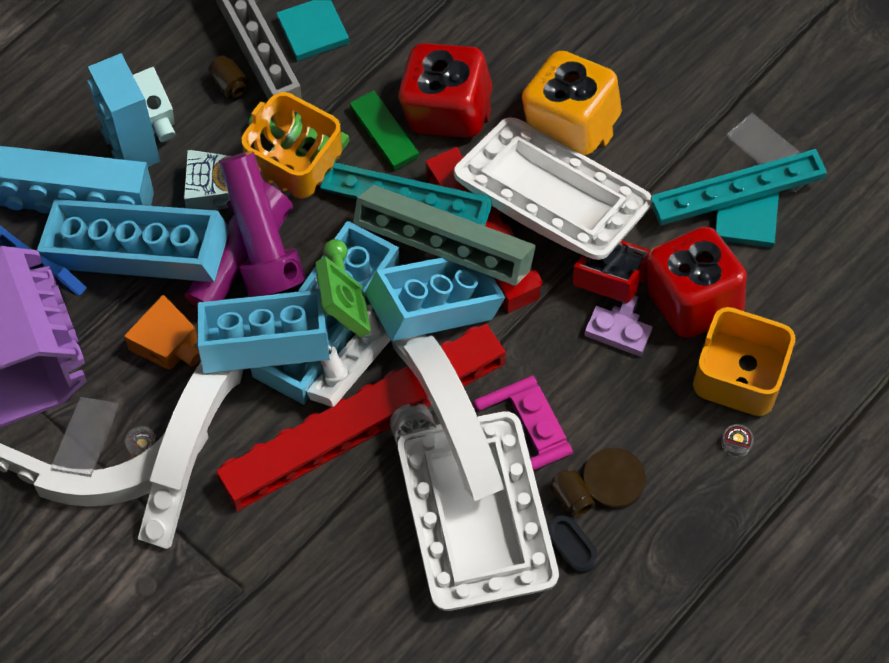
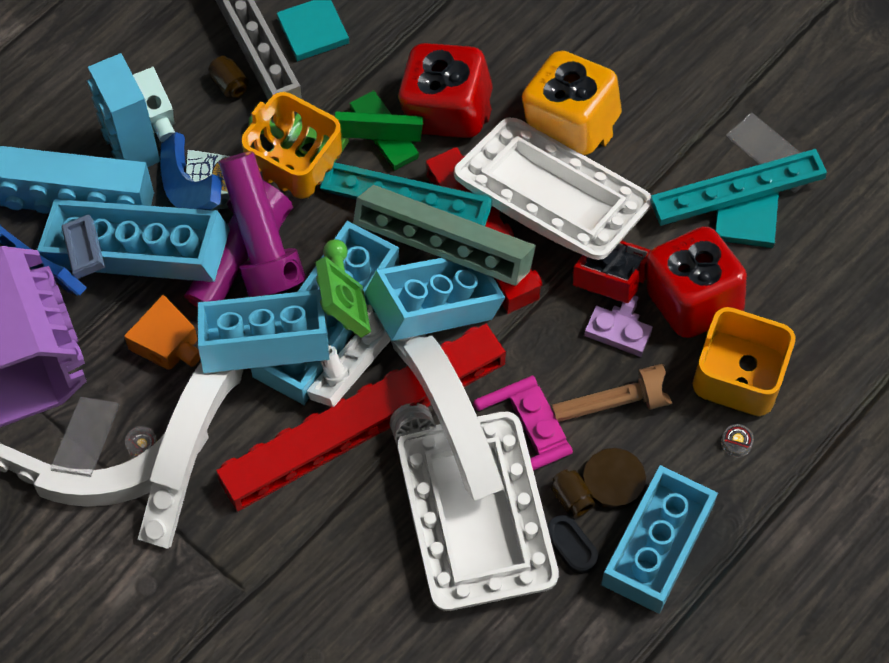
none -> sand blue tile [61,214,105,279]
none -> blue tile [160,132,222,210]
none -> green tile [335,111,423,142]
none -> medium nougat piece [552,364,673,422]
none -> medium azure brick [601,465,718,614]

